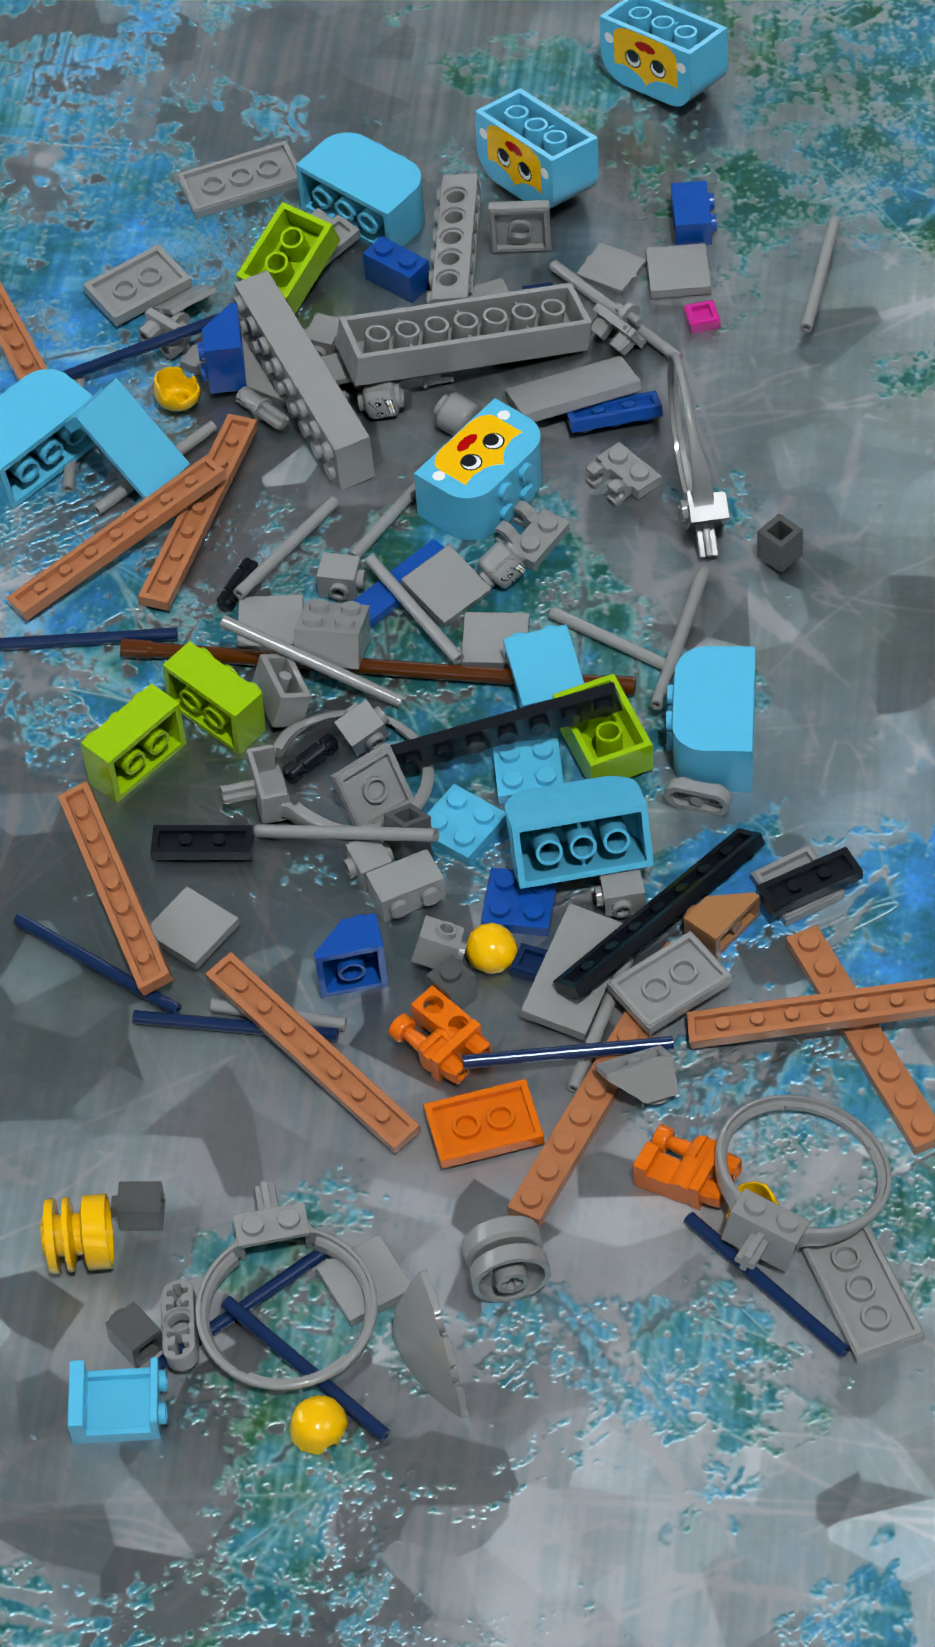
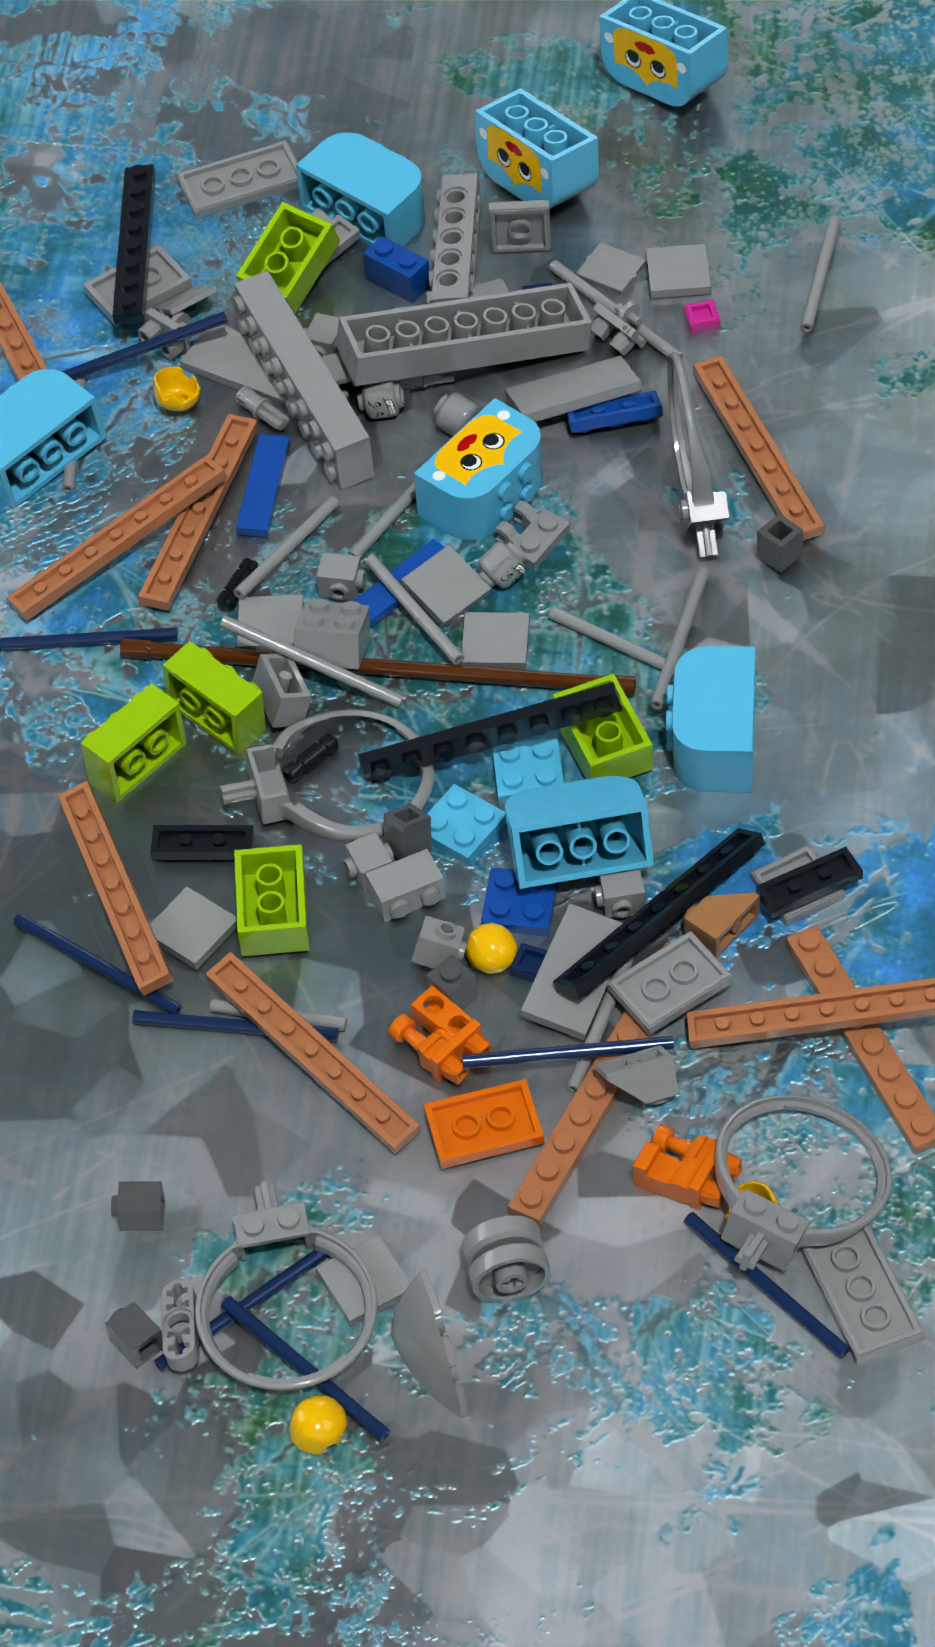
yellow wheel [40,1193,114,1274] -> none
medium azure panel [63,378,190,506] -> none
medium azure panel [68,1357,168,1444] -> none
light grey piece [92,420,217,516] -> none
blue slope [197,302,247,394] -> none
light grey piece [254,824,439,842] -> none
blue slope [314,913,388,999] -> none
light grey tile [330,743,414,826] -> none
light grey brick [334,699,390,758] -> none
medium azure panel [503,624,584,708] -> none
light grey plate [586,442,662,506] -> none
light grey plate [664,777,732,816] -> none
blue brick [671,181,717,246] -> none
none -> black plate [112,164,156,325]
none -> lime brick [234,844,310,956]
none -> blue tile [236,434,291,537]
none -> nougat plate [693,355,825,541]

